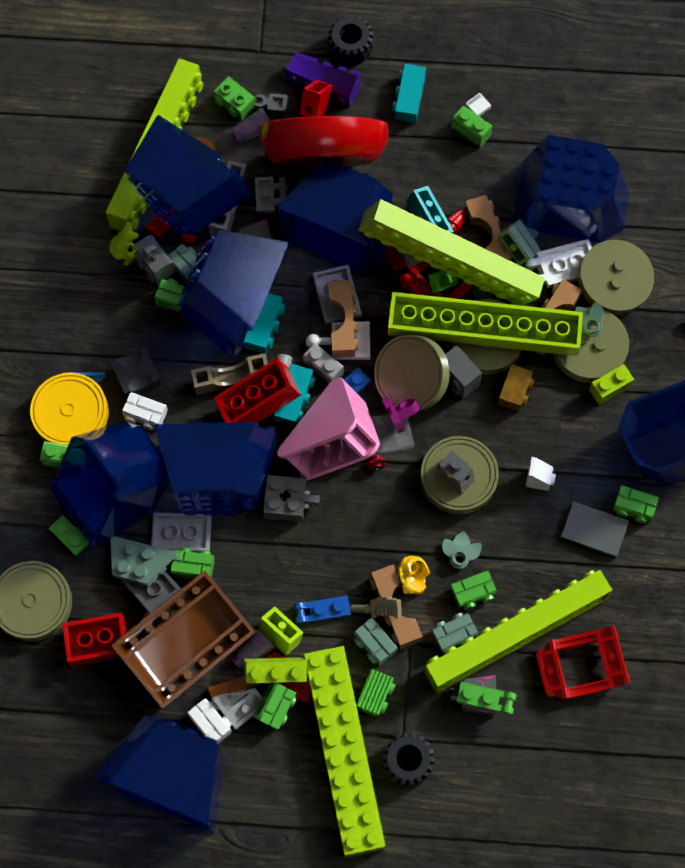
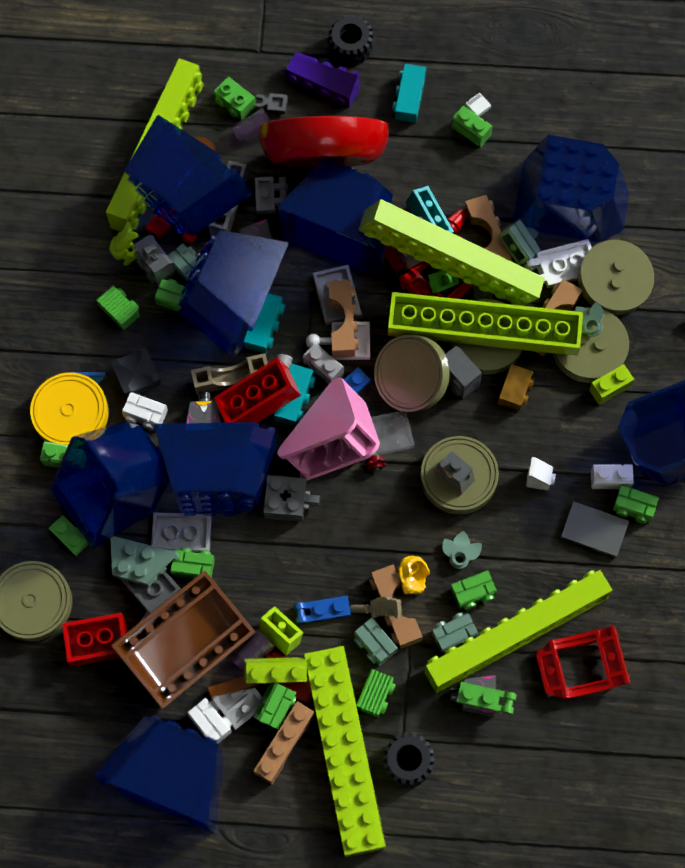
red torso [300,79,333,117] -> none
magenta tile [382,396,419,434] -> none
none -> bright green brick [96,286,140,330]
none -> dark grey torso [185,392,223,437]
none -> medium nougat arch [254,701,315,785]
none -> white brick [591,465,633,489]

